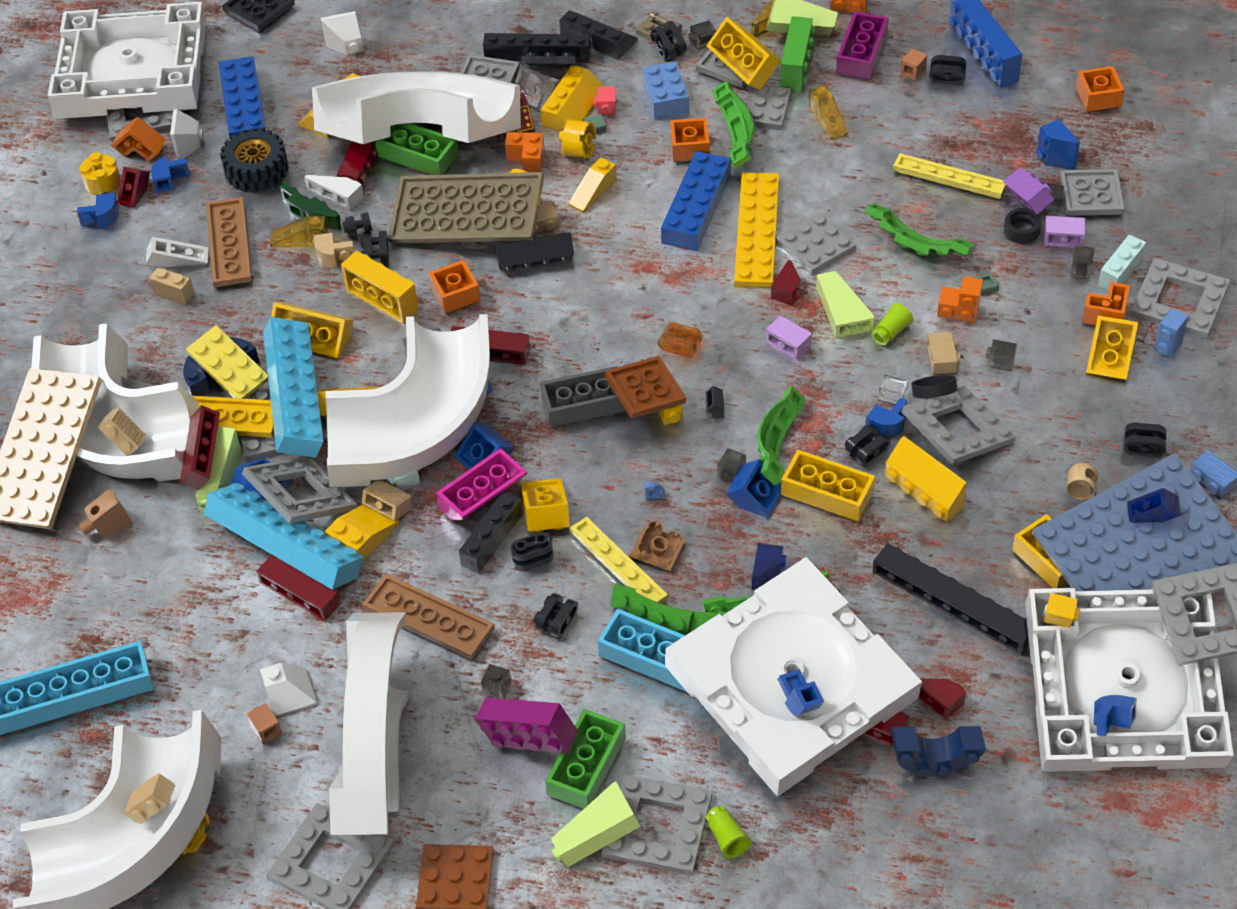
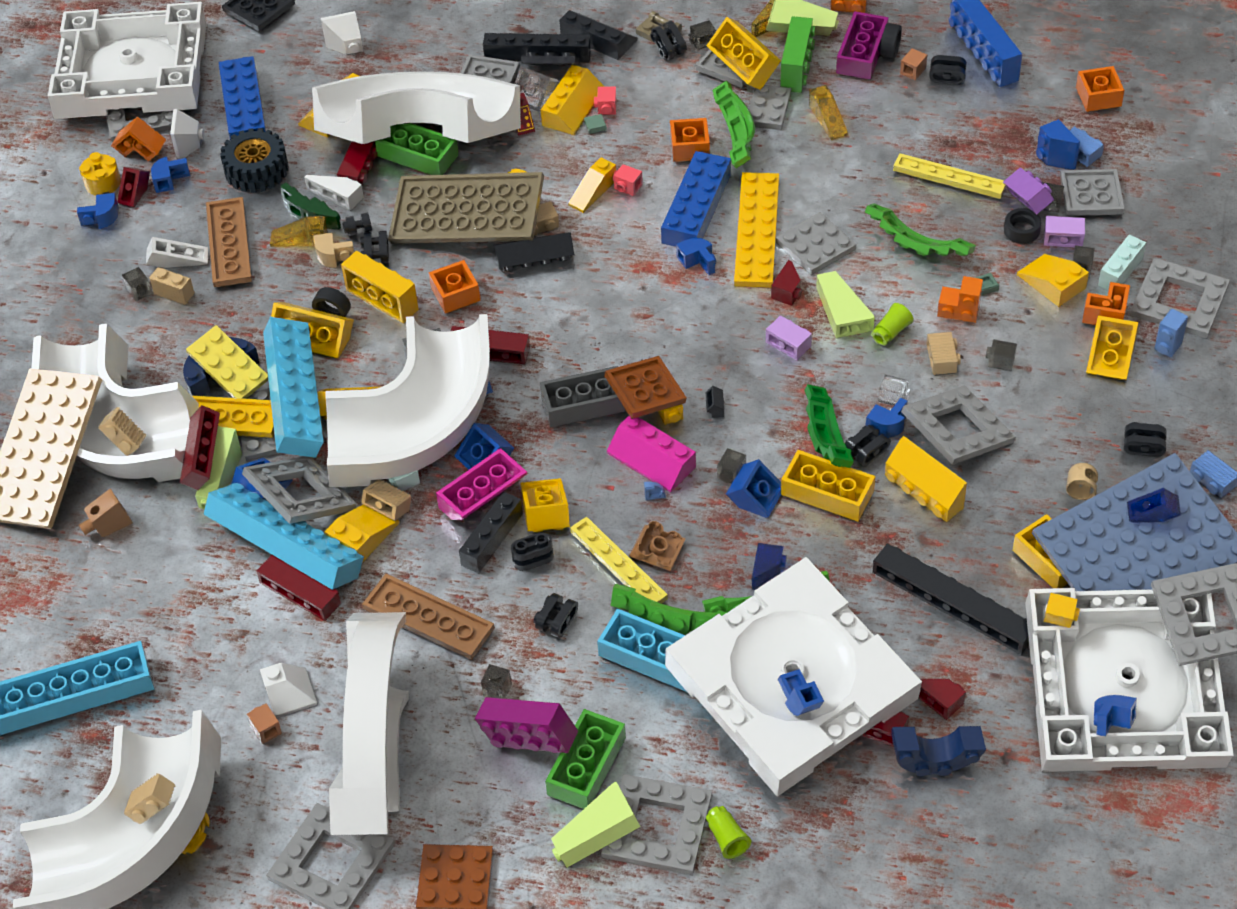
orange brick [505,132,545,172] -> none
yellow brick [559,119,596,158] -> none
medium blue brick [642,61,689,119] -> none
clear orange brick [658,322,703,358] -> none
bright green piece [757,386,805,486] -> none
black tyre [911,375,957,398] -> none
none -> clear smoke brick [122,267,153,301]
none -> black tyre [312,287,351,317]
none -> dark pink slope [607,416,696,493]
none -> coral brick [613,164,643,196]
none -> blue brick [676,238,717,275]
none -> green piece [804,384,854,468]
none -> black tyre [880,23,902,59]
none -> yellow slope [1017,254,1089,307]
none -> medium blue brick [1070,126,1104,167]

